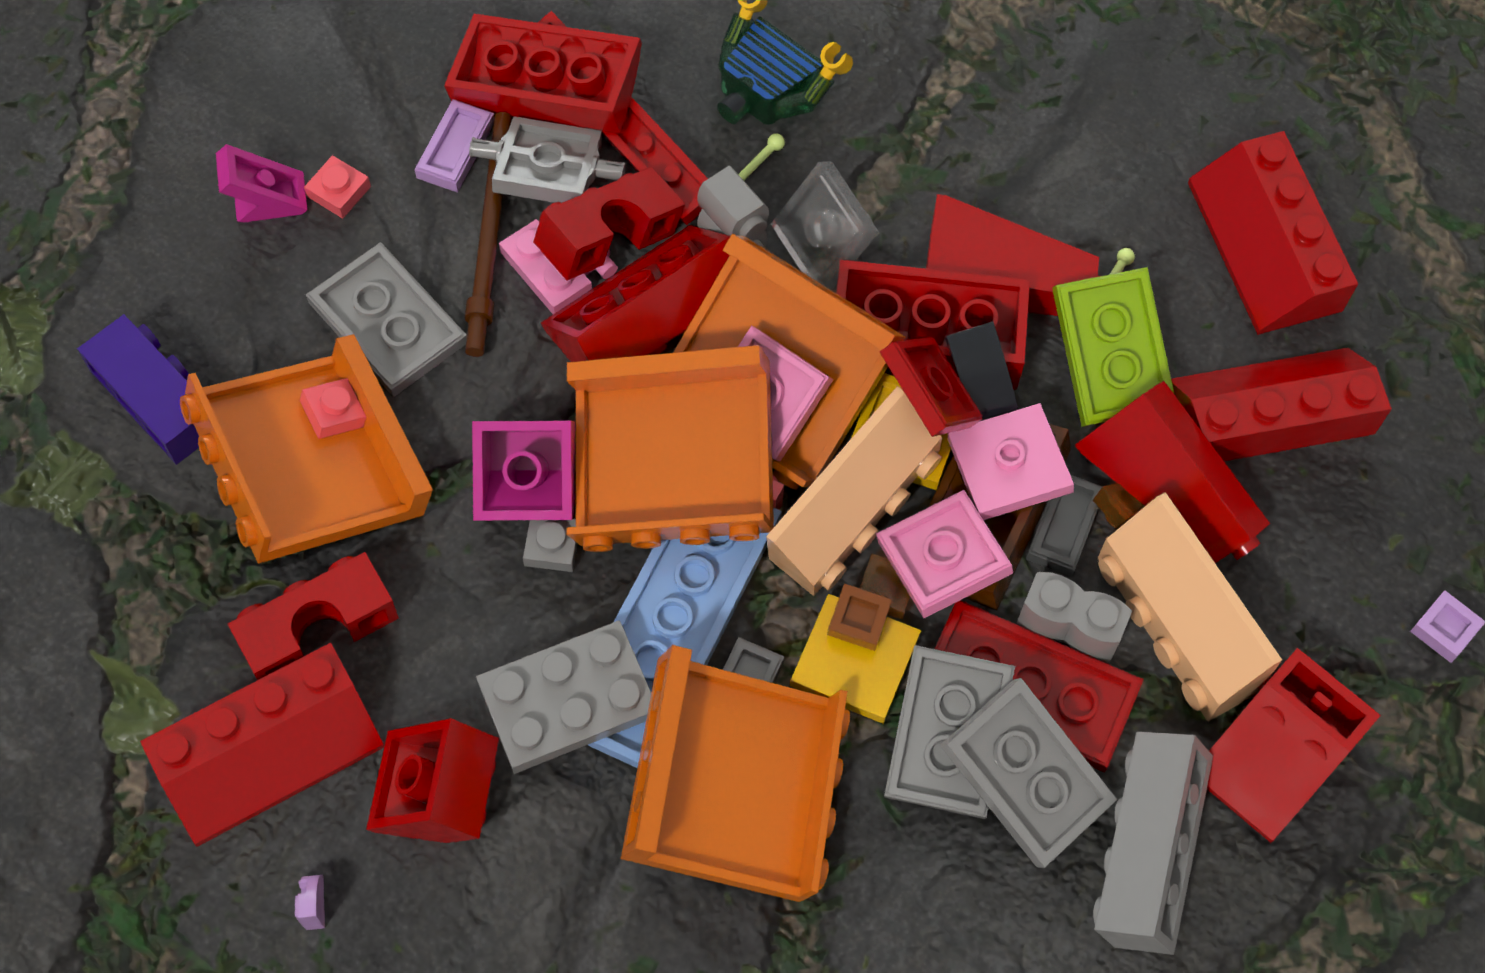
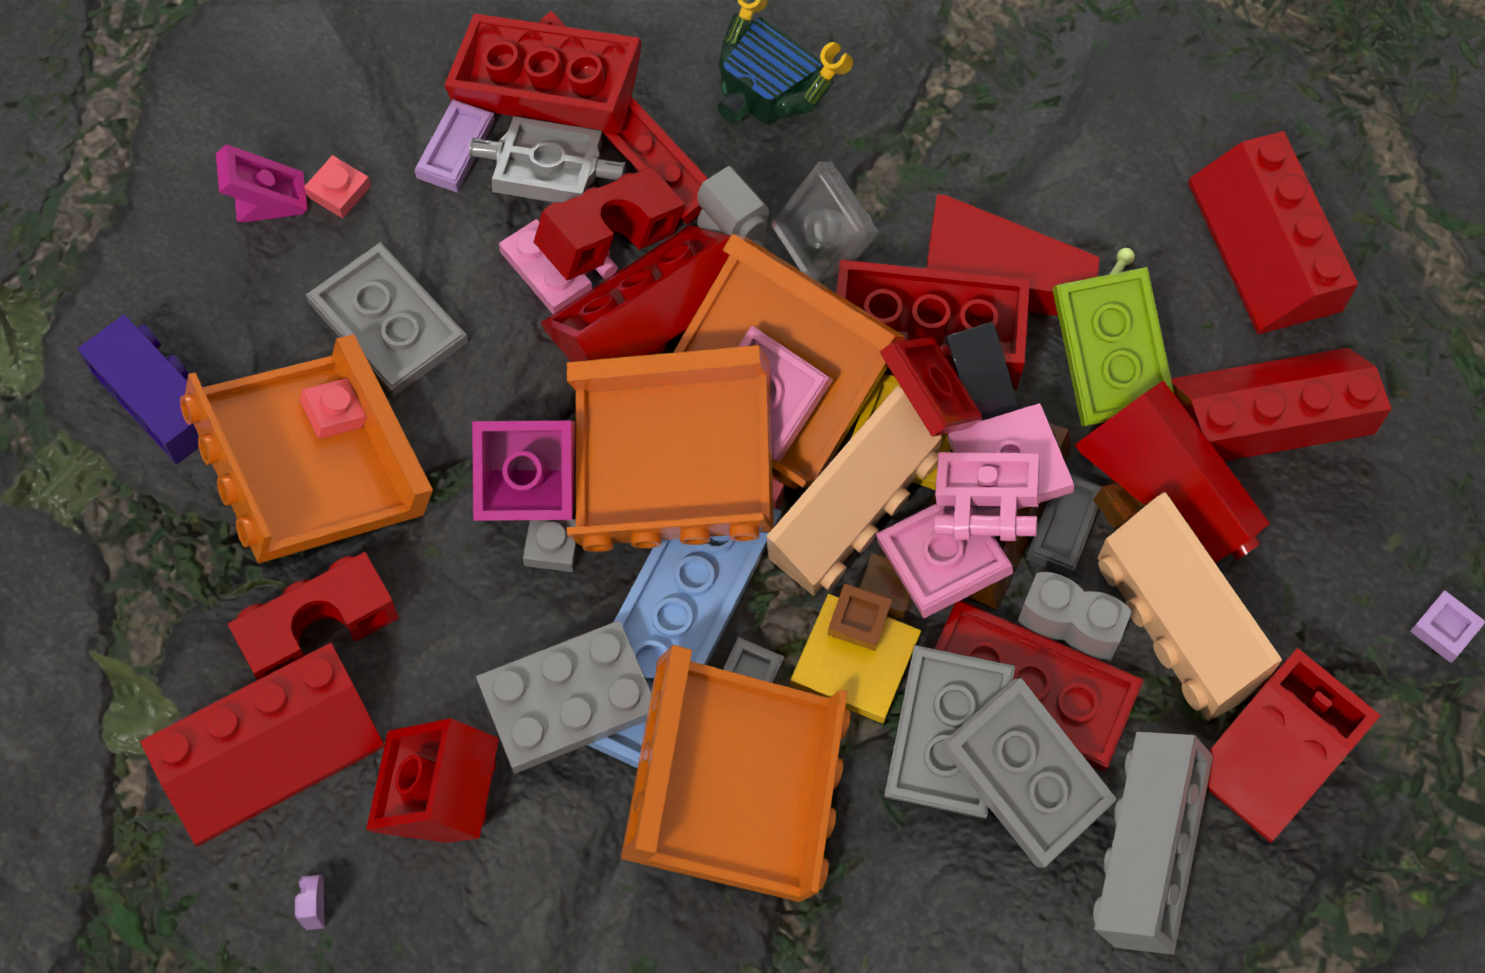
reddish brown bar [464,112,513,357] -> none
yellowish green hinge [739,133,785,181] -> none
none -> bright pink plate [934,452,1040,541]

